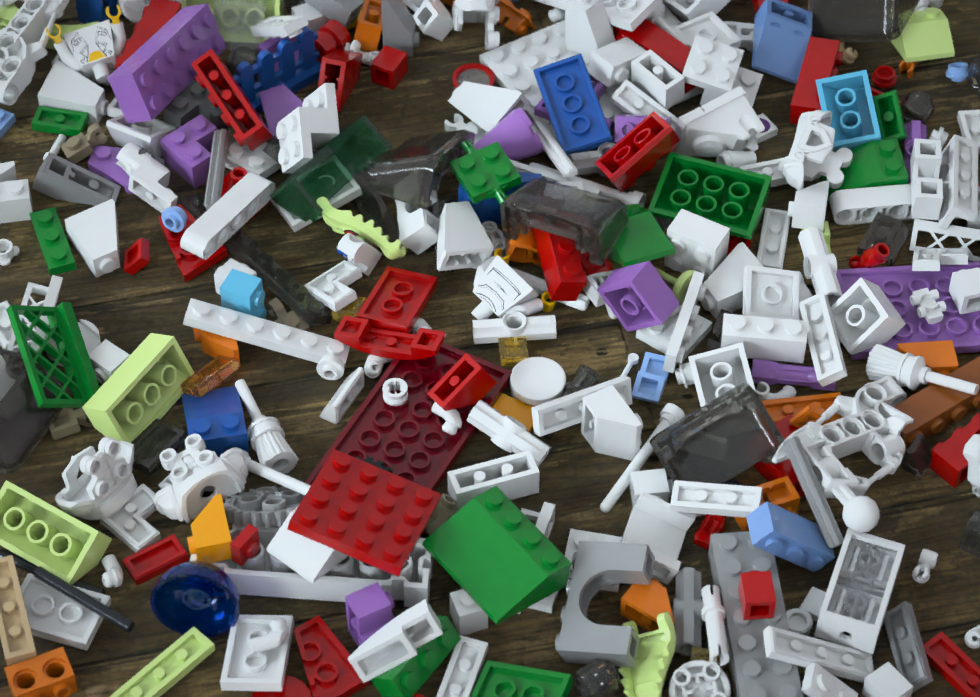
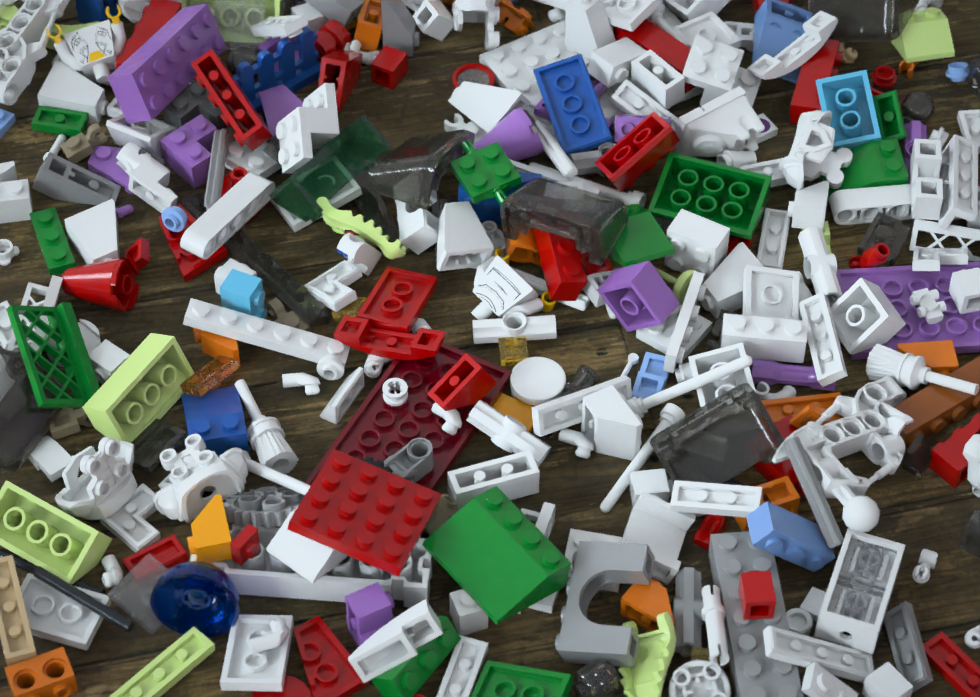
none -> white slope [23,436,71,482]
none -> red cone [61,257,139,312]
none -> clear plate [108,553,193,635]
none -> medium lavender piece [116,205,134,220]
none -> white arm [282,372,321,395]
none -> light grey piece [384,437,434,483]
none -> white arm [558,428,594,459]
none -> white piece [627,355,753,418]
none -> white slope [747,11,838,80]

